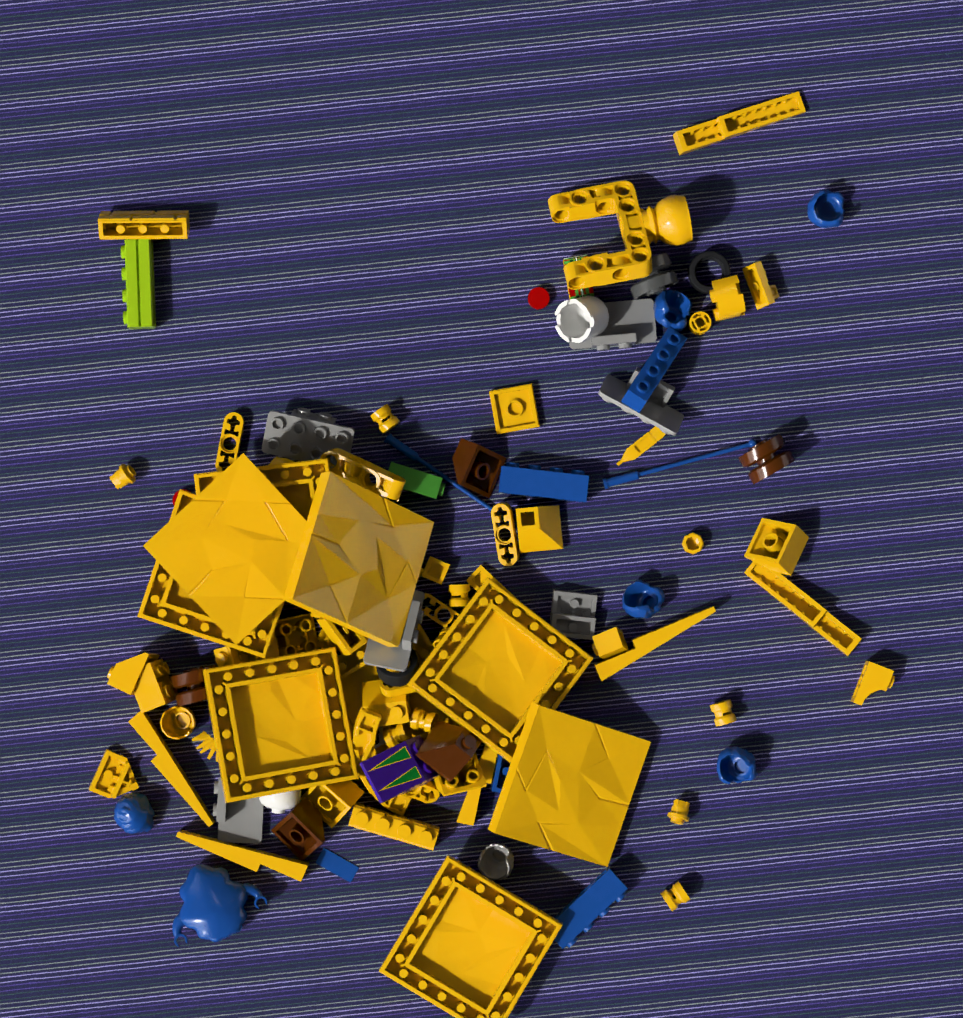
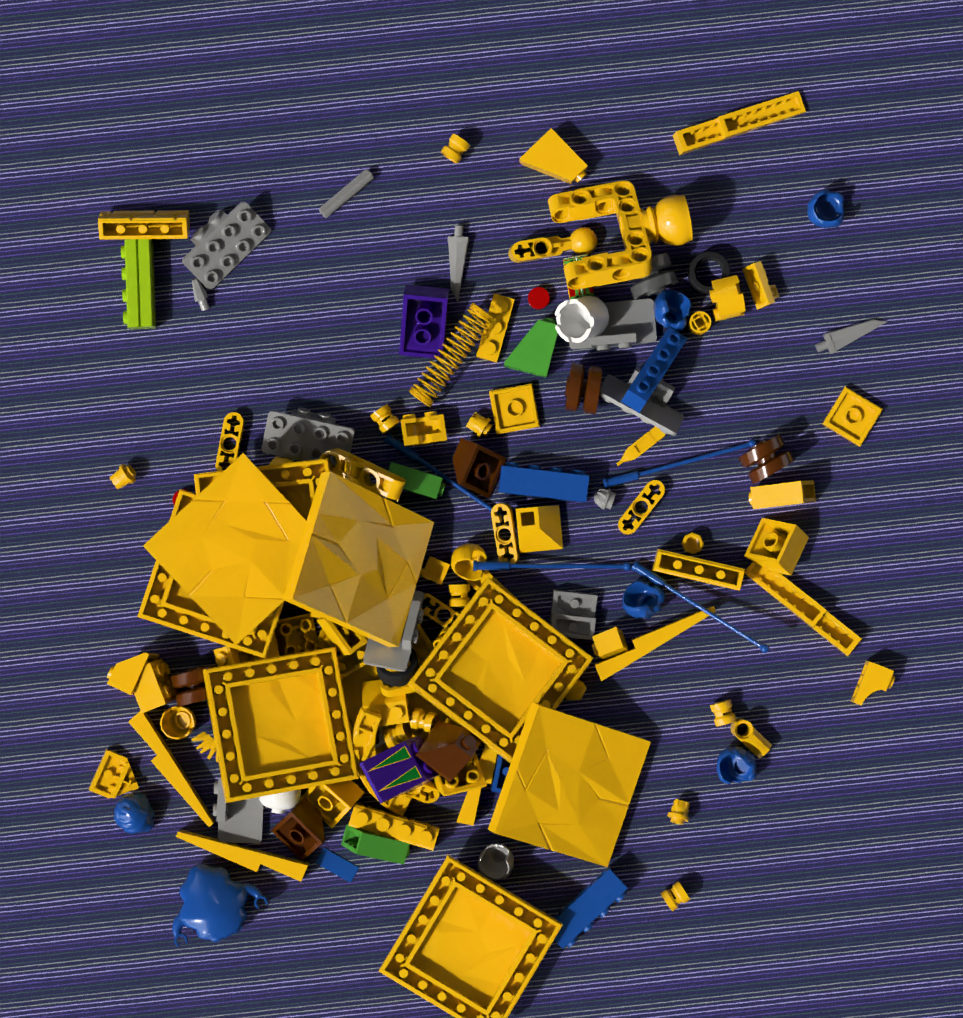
none -> light grey bracket [182,201,271,290]
none -> light grey bar [192,277,210,311]
none -> light grey axle [319,169,374,218]
none -> bright green slope [341,824,410,865]
none -> dark purple slope [399,285,449,359]
none -> yellow cylinder [401,411,447,446]
none -> yellow piece [408,303,495,407]
none -> yellow wheel [440,134,470,164]
none -> light grey bar [447,226,469,301]
none -> yellow hair [451,543,487,581]
none -> yellow hose [466,412,492,438]
none -> blue piece [473,560,632,571]
none -> yellow plate [476,293,515,363]
none -> bright green slope [504,318,558,378]
none -> yellow beam [508,227,597,263]
none -> yellow slope [519,128,588,184]
none -> reddish brown wheel [565,363,603,415]
none -> yellow arm [565,679,587,701]
none -> light grey plate [594,488,616,510]
none -> yellow beam [618,480,665,535]
none -> blue piece [631,561,769,653]
none -> yellow brick [652,549,745,591]
none -> yellow piece [730,718,772,759]
none -> yellow slope [749,480,816,509]
none -> light grey bar [815,319,886,354]
none -> yellow tile [822,386,883,447]

